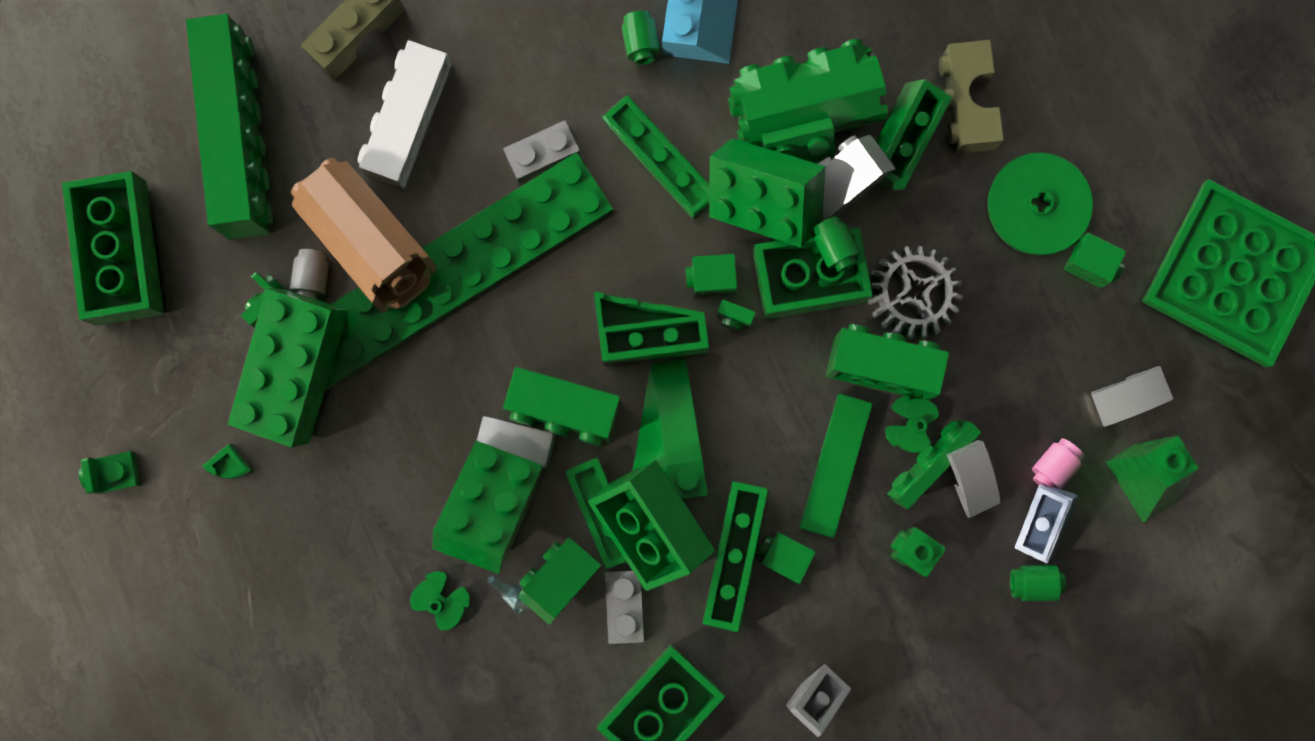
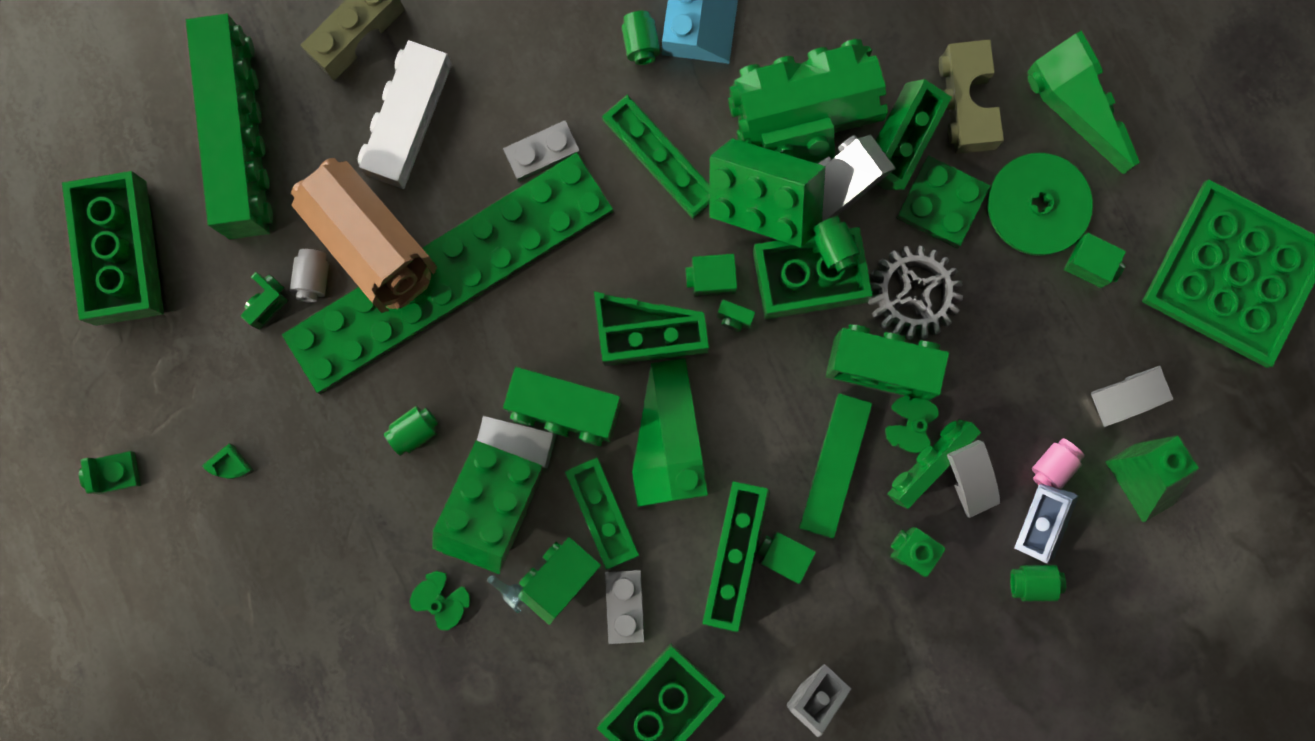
green brick [227,288,348,448] -> none
green brick [587,460,715,591] -> none
none -> green brick [384,406,438,456]
none -> green plate [896,155,990,249]
none -> green wedge [1027,30,1140,174]

